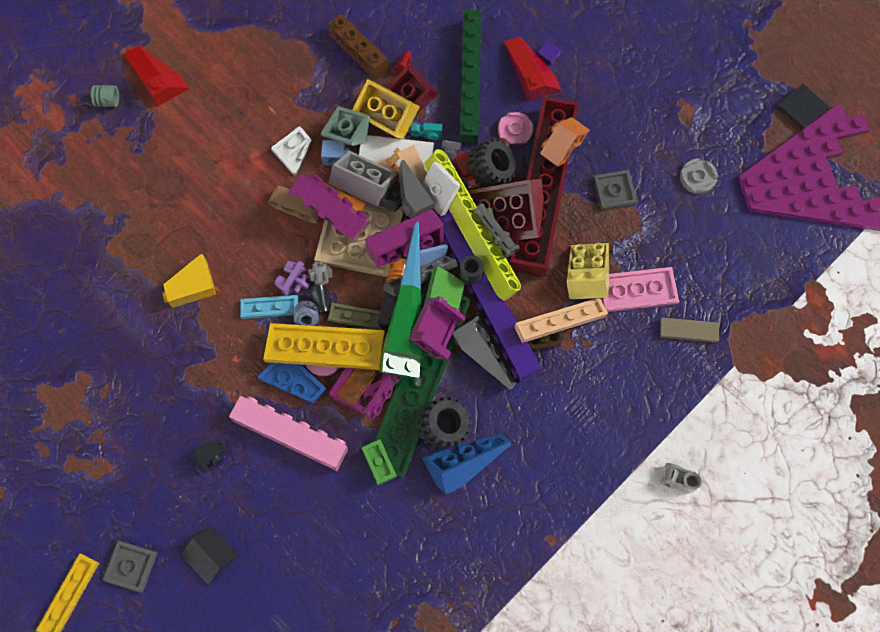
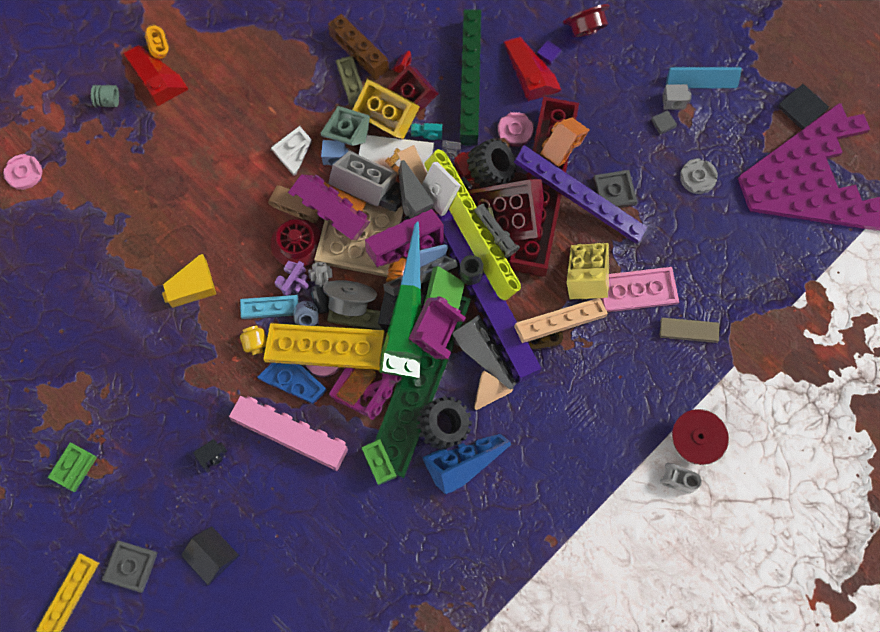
none -> bright pink tile [3,154,42,190]
none -> bright green plate [48,442,97,492]
none -> light orange plate [145,26,168,59]
none -> yellow head [240,325,267,355]
none -> dark red piece [271,219,321,267]
none -> dark grey piece [323,280,377,316]
none -> olive tile [336,56,363,108]
none -> light nougat piece [474,371,513,410]
none -> dark purple plate [514,145,647,244]
none -> dark red piece [562,4,610,37]
none -> dark grey tile [651,111,677,135]
none -> light grey brick [663,85,691,109]
none -> dark azure slope [667,67,741,88]
none -> dark red piece [672,409,729,465]

